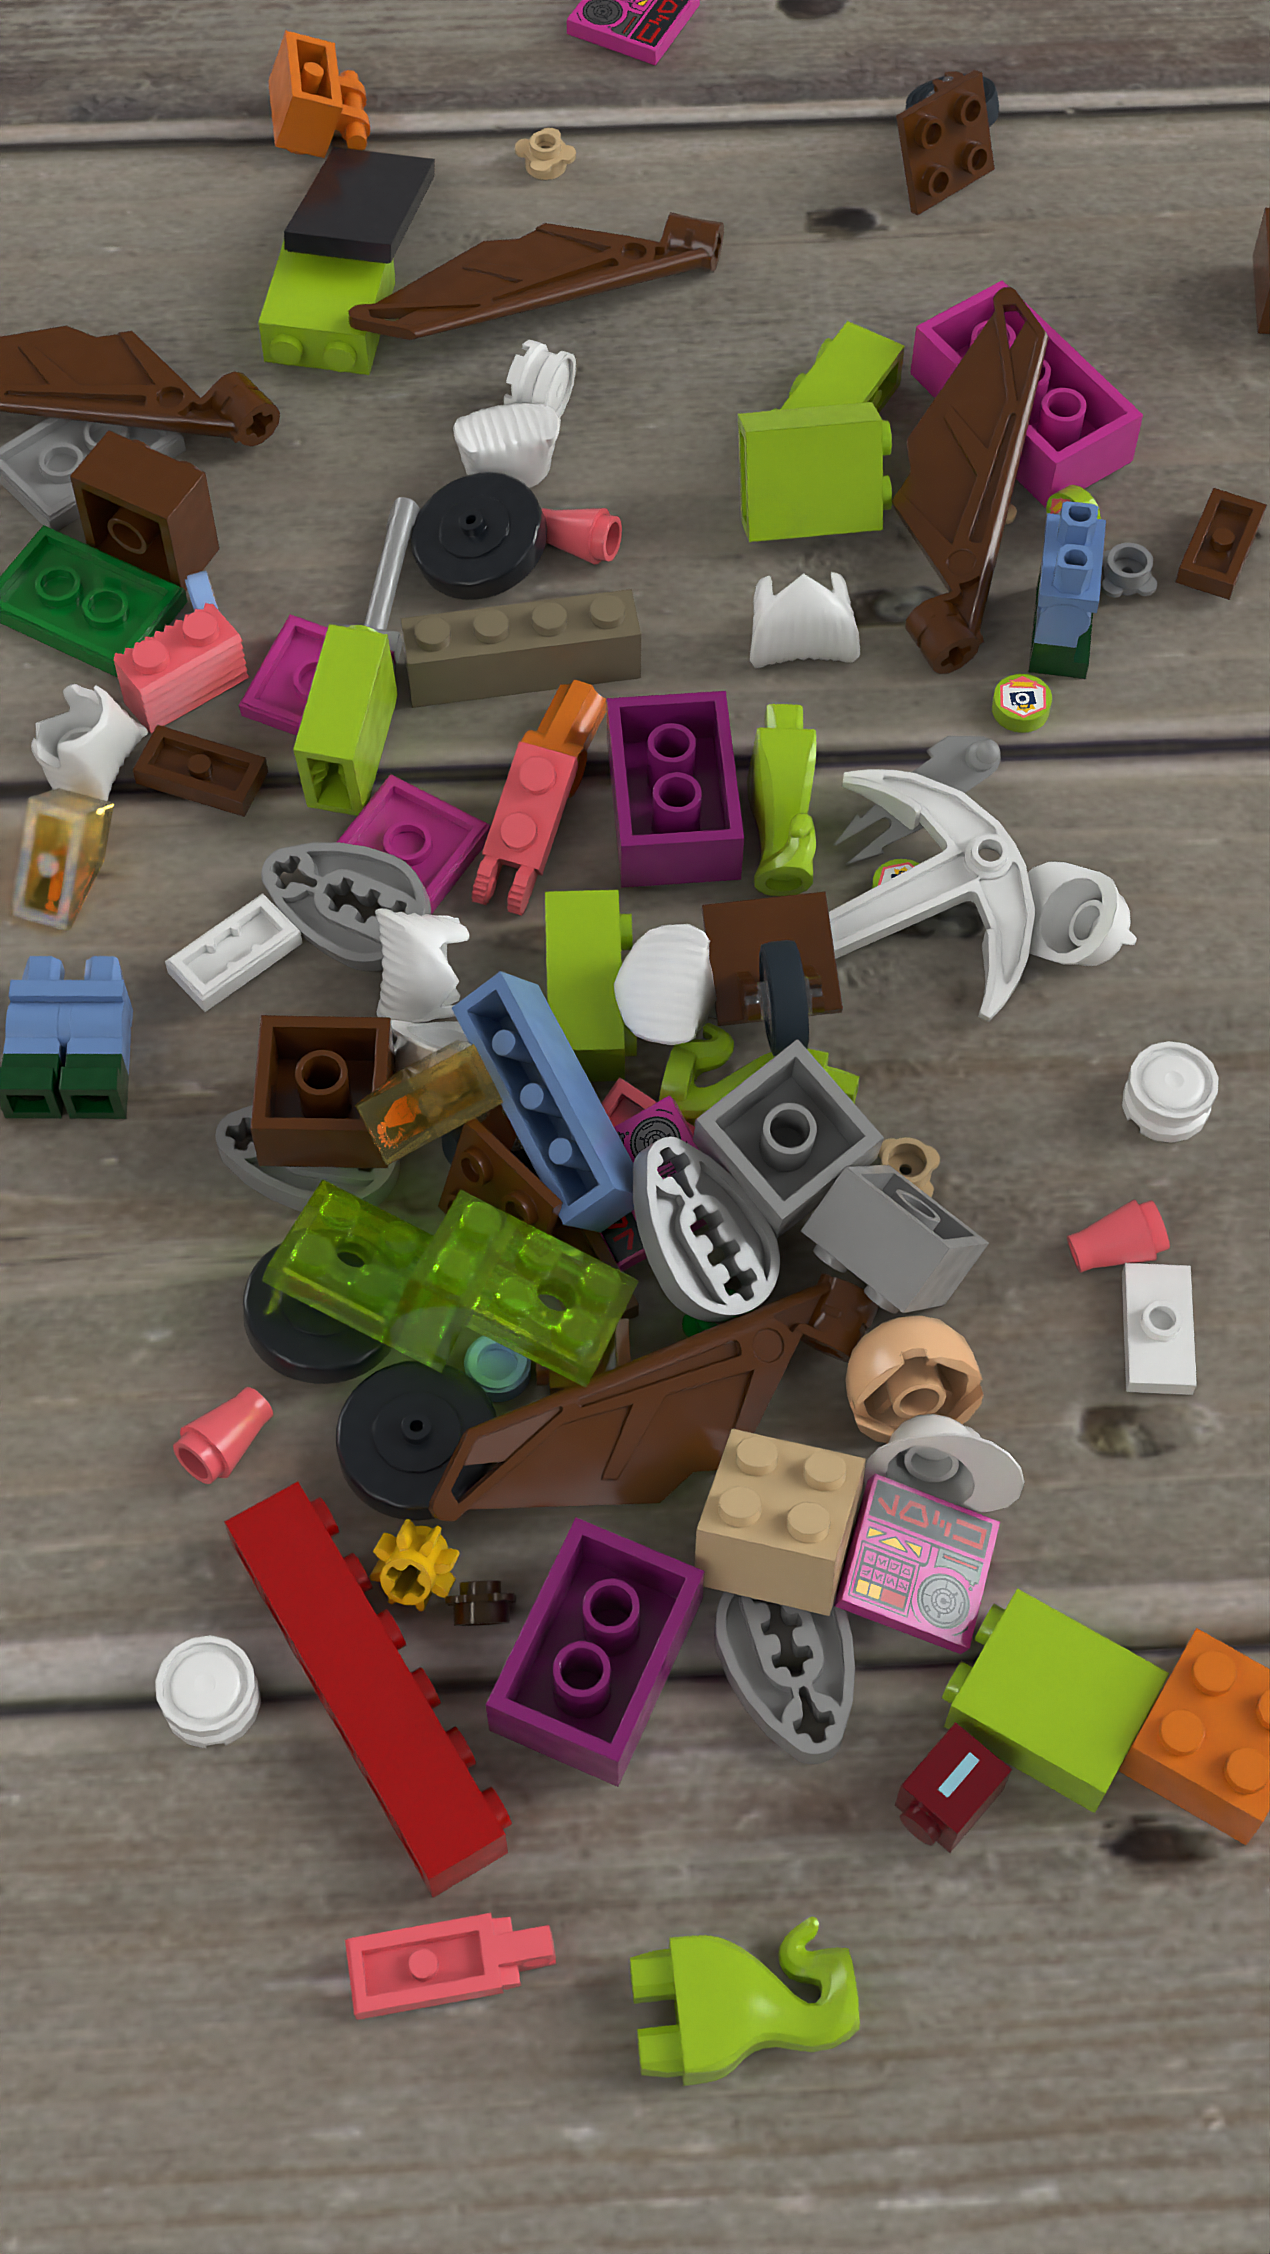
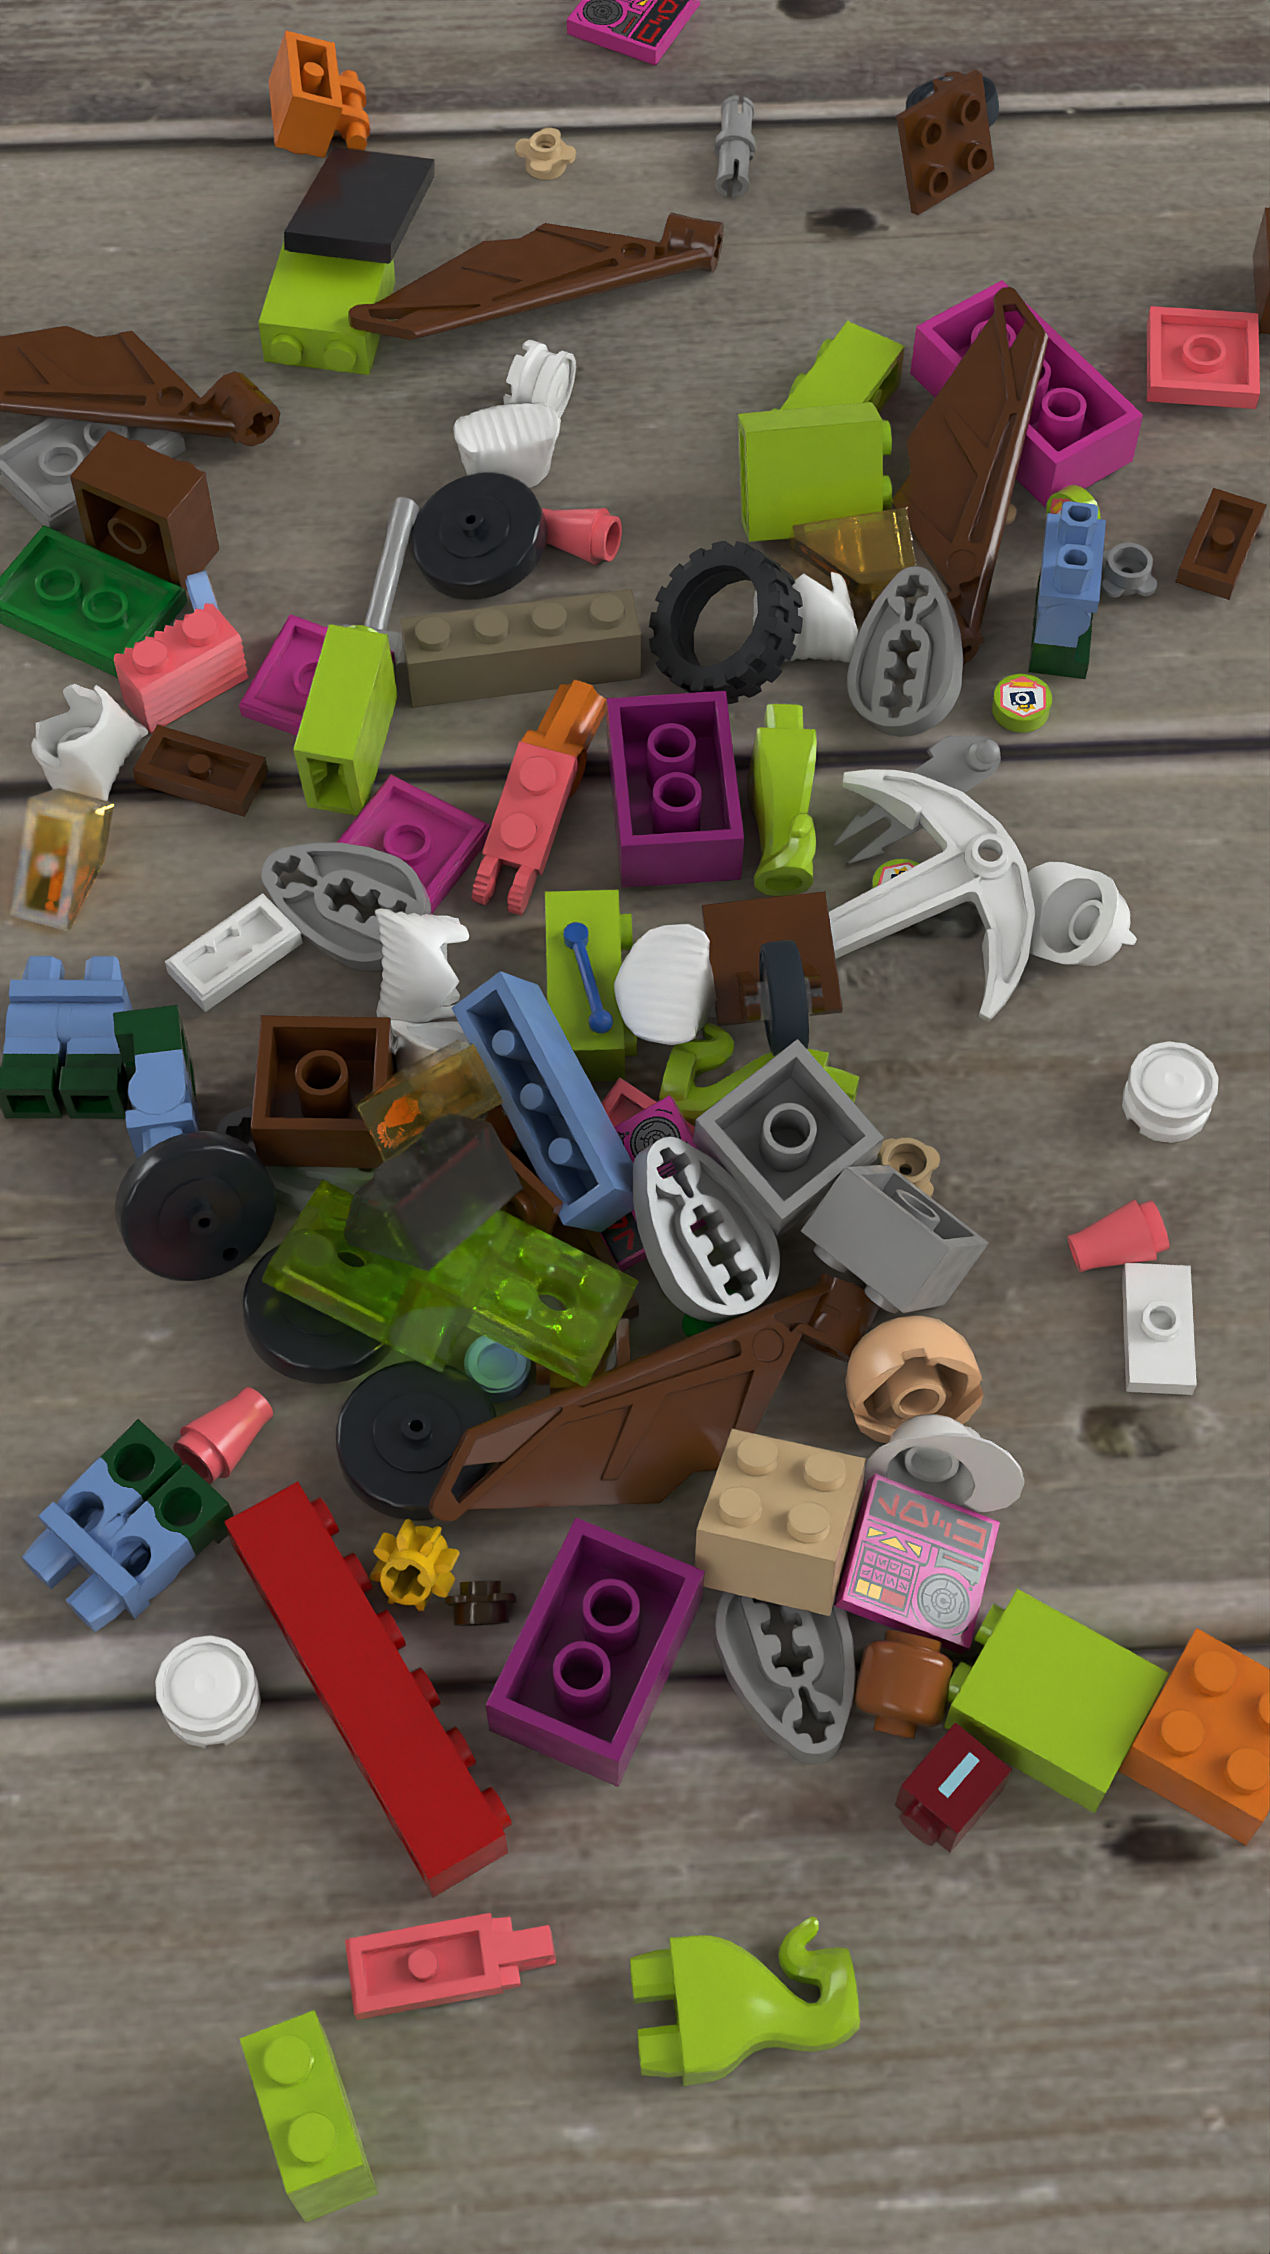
none -> medium blue hips [22,1419,234,1632]
none -> medium blue hips [113,1005,200,1159]
none -> black wheel [115,1131,277,1281]
none -> lime brick [239,2010,378,2223]
none -> clear smoke slope [343,1113,523,1271]
none -> blue hinge [564,922,613,1034]
none -> black tyre [649,541,803,704]
none -> light grey pin [714,96,756,198]
none -> clear yellow slope [789,507,916,601]
none -> light grey piece [847,566,963,737]
none -> dark orange head [854,1630,954,1740]
none -> coral plate [1147,306,1260,409]

